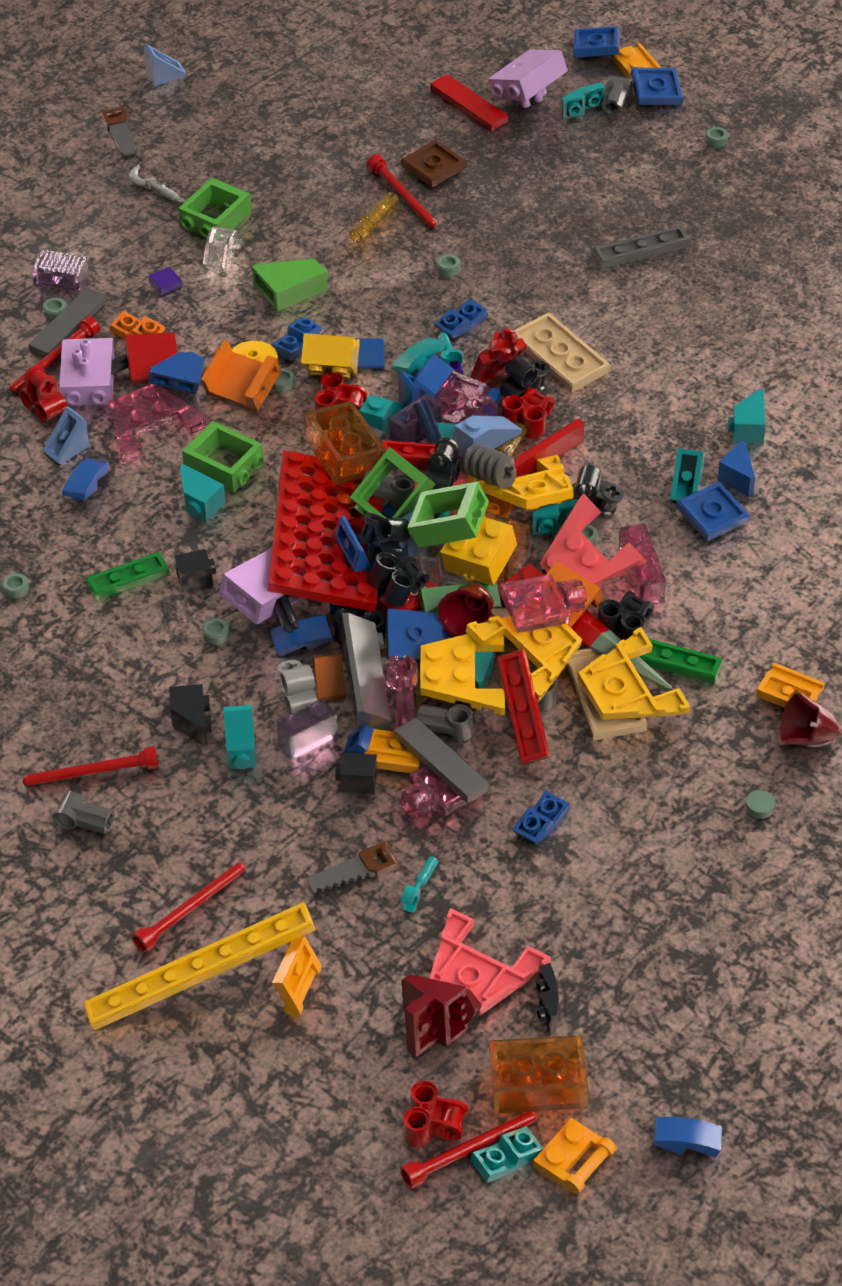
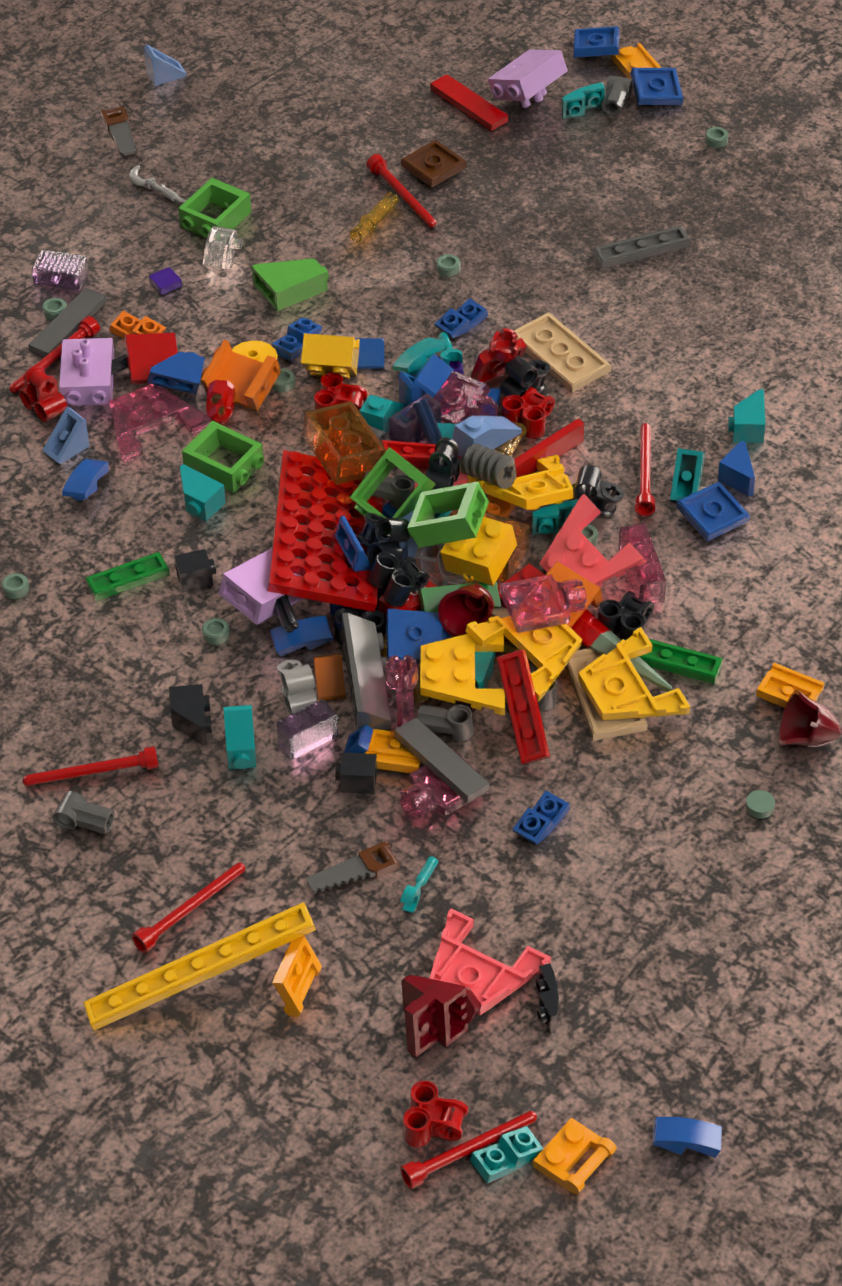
clear orange brick [489,1035,589,1114] -> none
none -> red rock [206,380,236,425]
none -> red piece [634,423,656,516]

